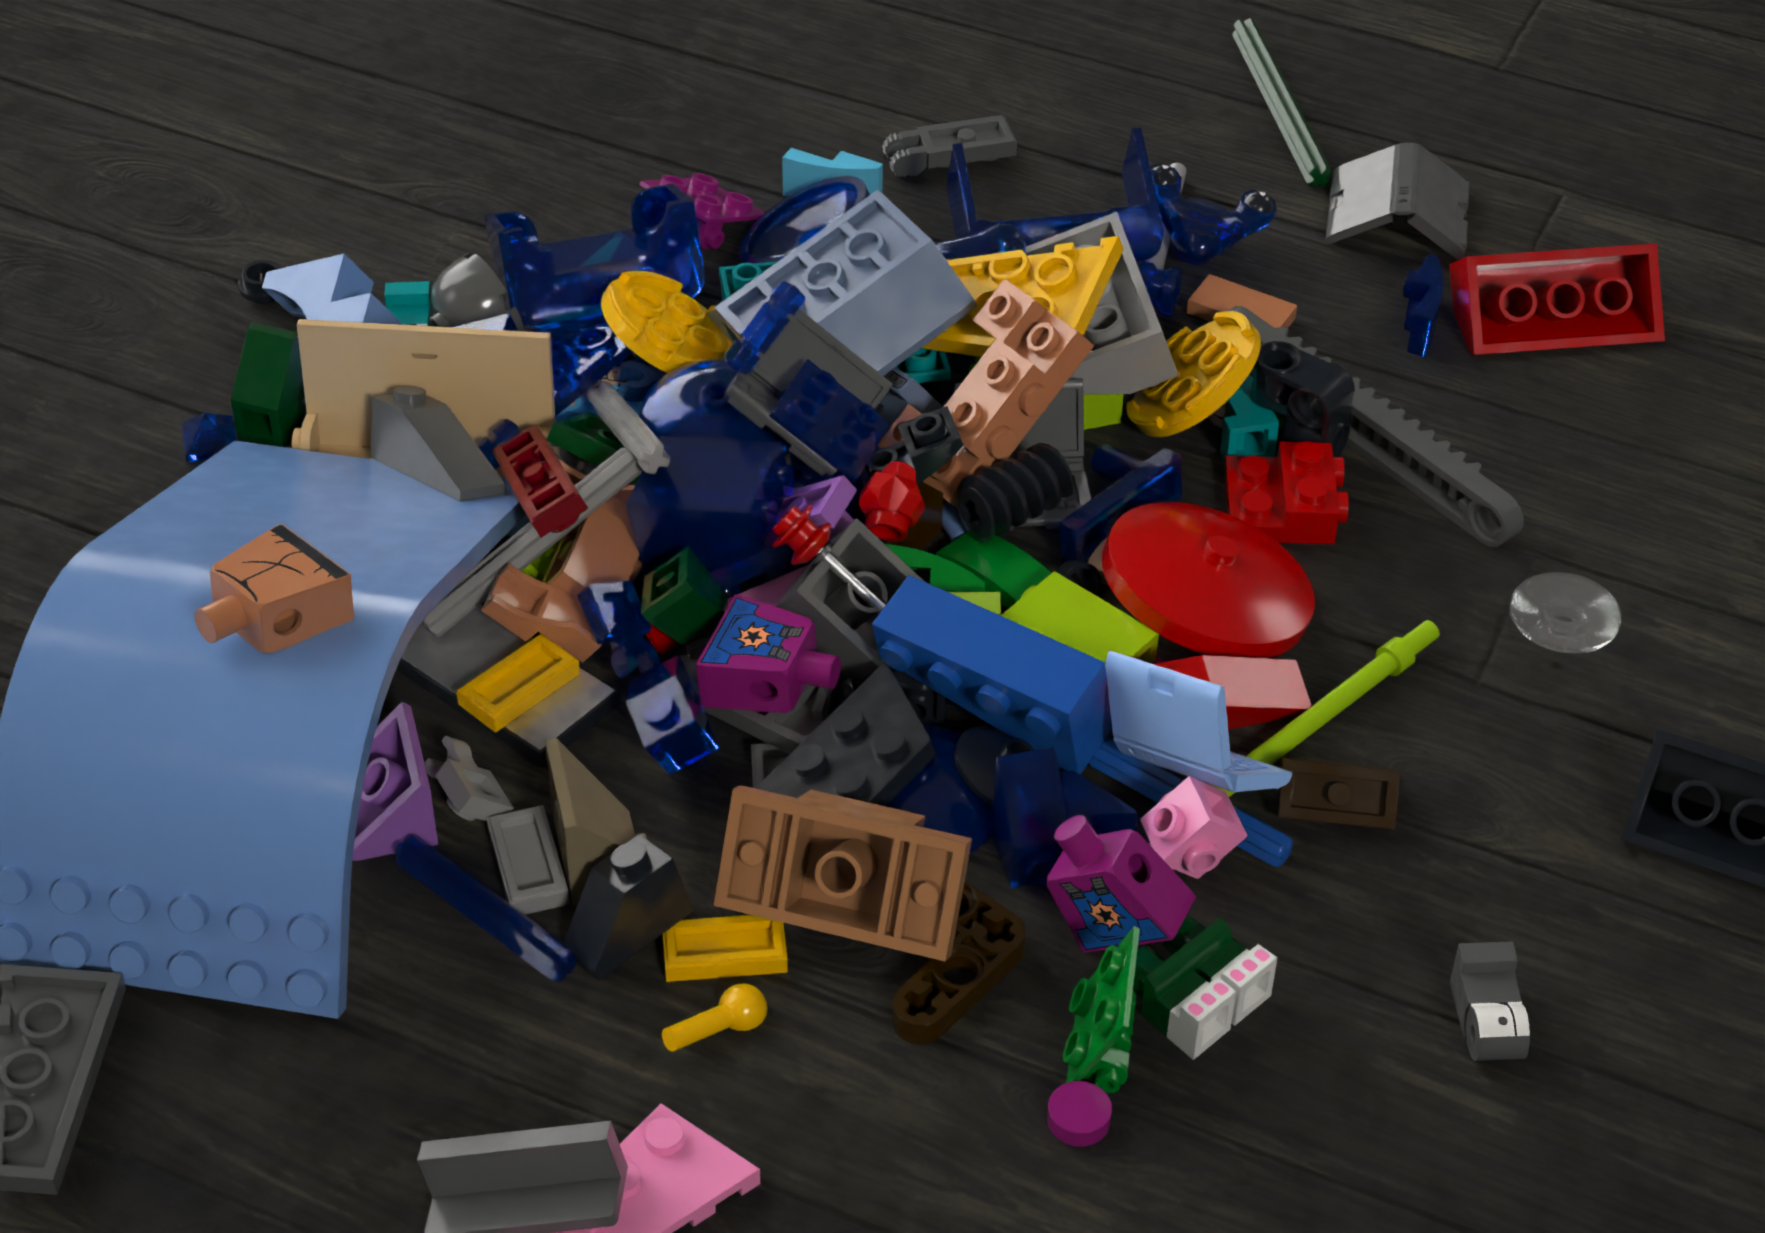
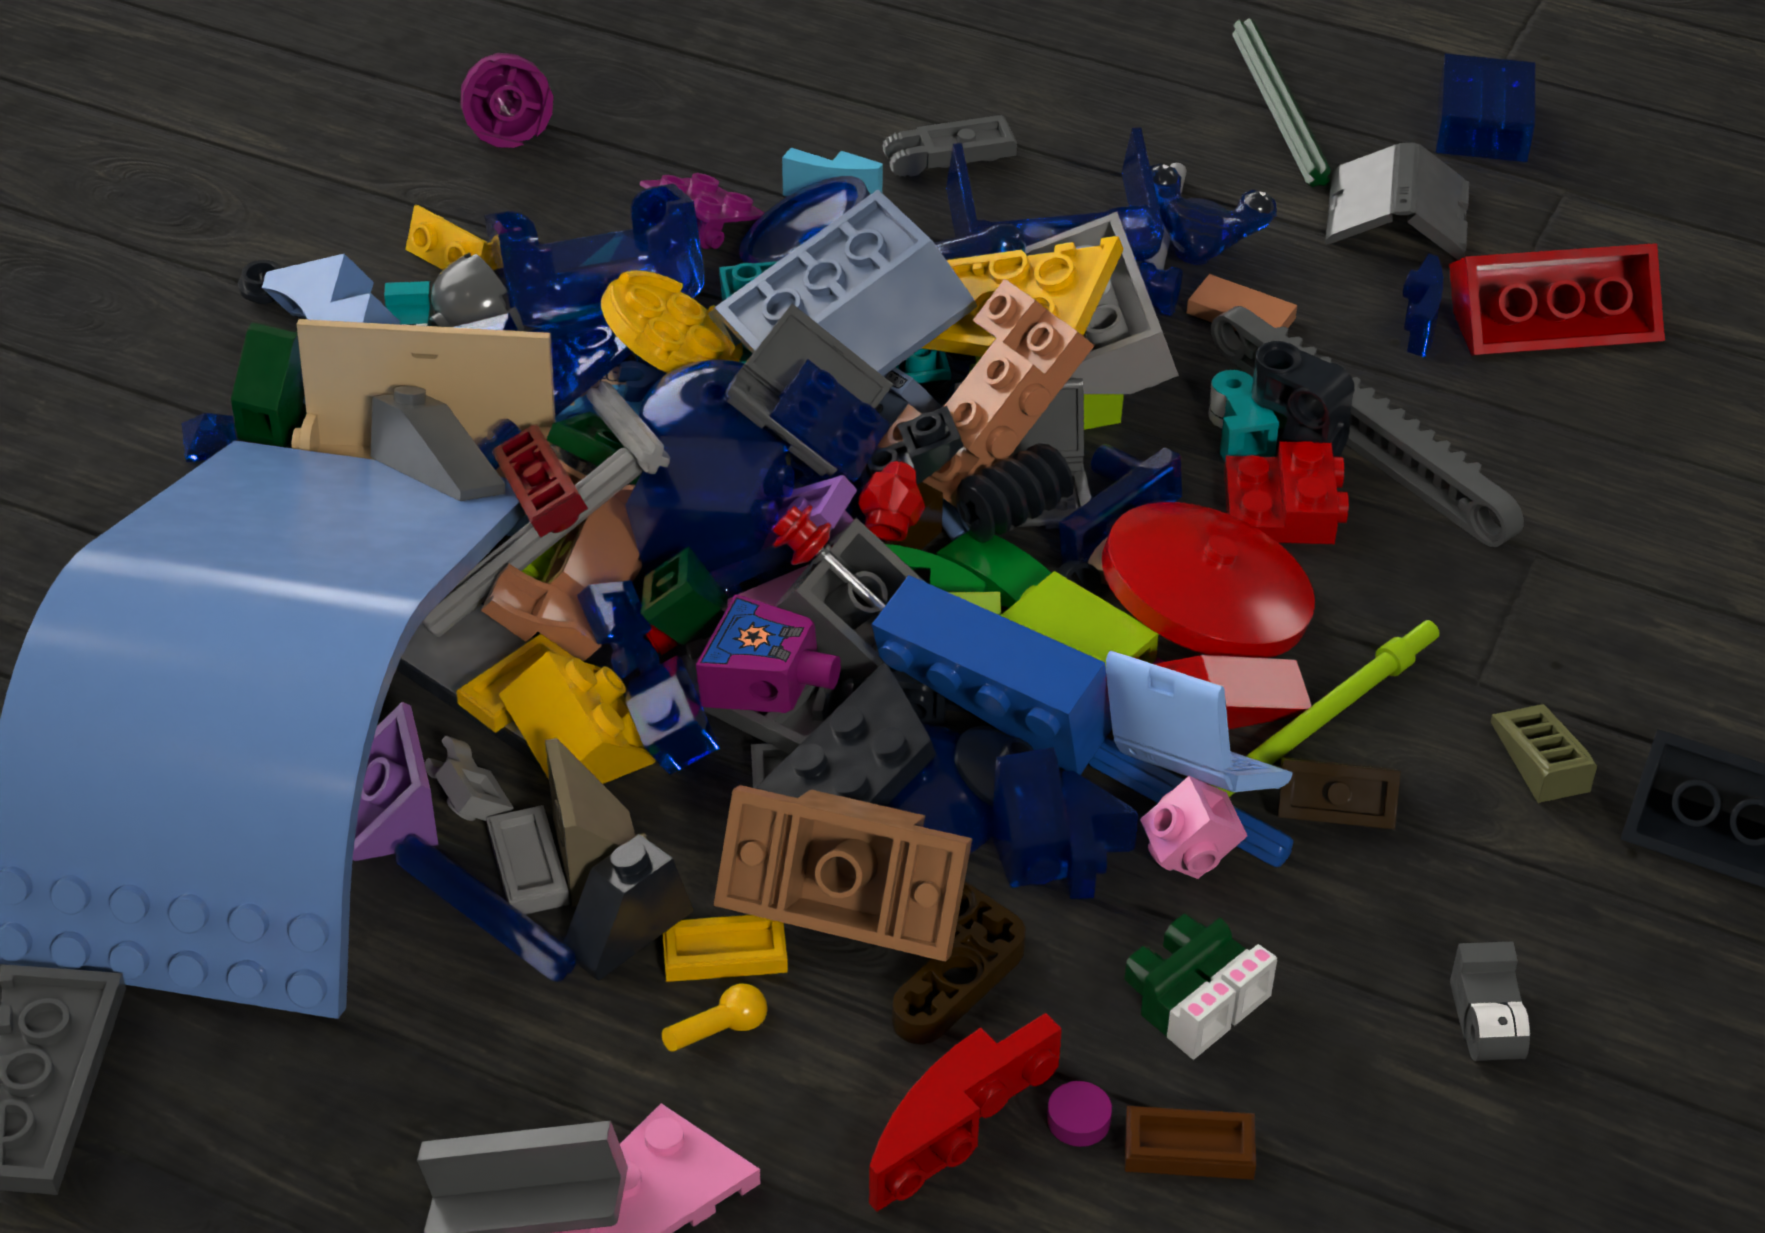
nougat torso [195,523,354,654] -> none
clear blue axle [724,281,805,375] -> none
magenta torso [1047,815,1196,953] -> none
green hinge [1063,926,1140,1093] -> none
yellow tile [1126,311,1261,437] -> none
clear dish [1510,572,1621,654] -> none
none -> yellow hinge [405,205,502,271]
none -> magenta cylinder [460,53,553,148]
none -> yellow slope [498,652,661,784]
none -> red slope [869,1013,1062,1212]
none -> reddish brown tile [1125,1106,1256,1180]
none -> clear blue brick [1436,53,1535,162]
none -> olive slope [1491,704,1597,803]

